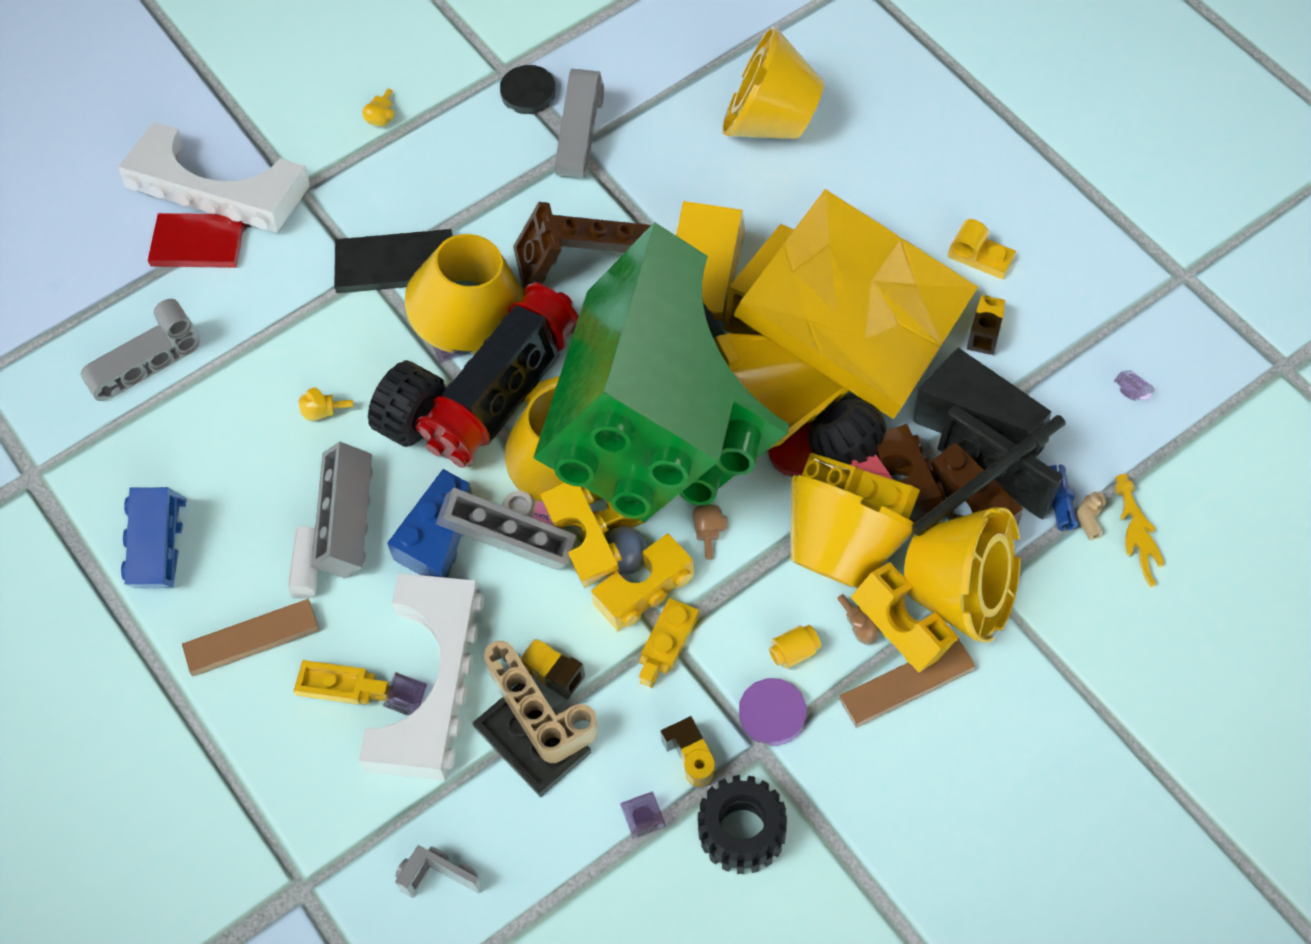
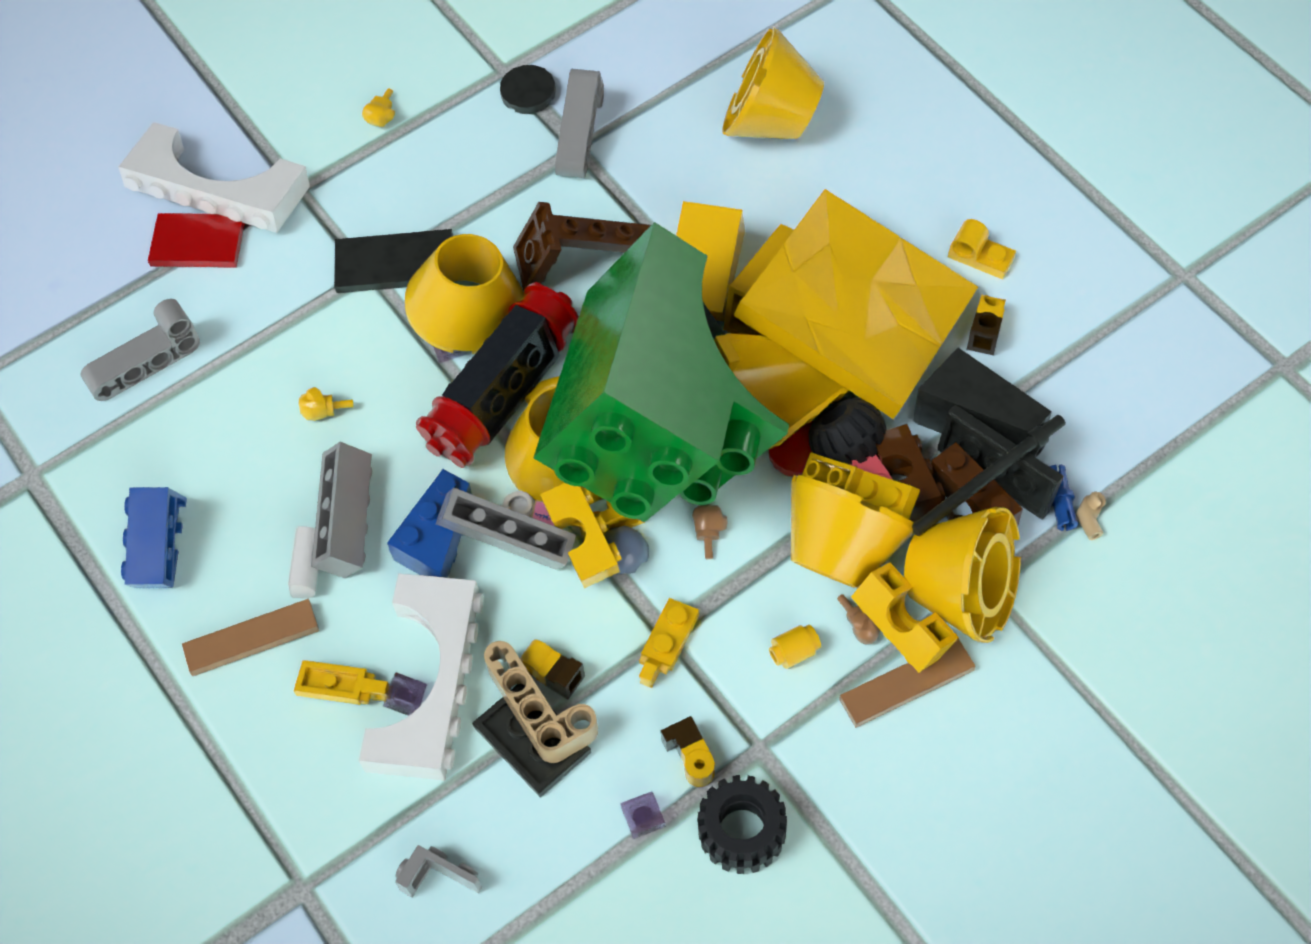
black tyre [367,360,446,447] -> none
yellow arch [591,533,694,632] -> none
medium lavender tile [739,678,806,746] -> none
clear purple plate [1114,370,1156,401] -> none
yellow piece [1114,474,1164,587] -> none

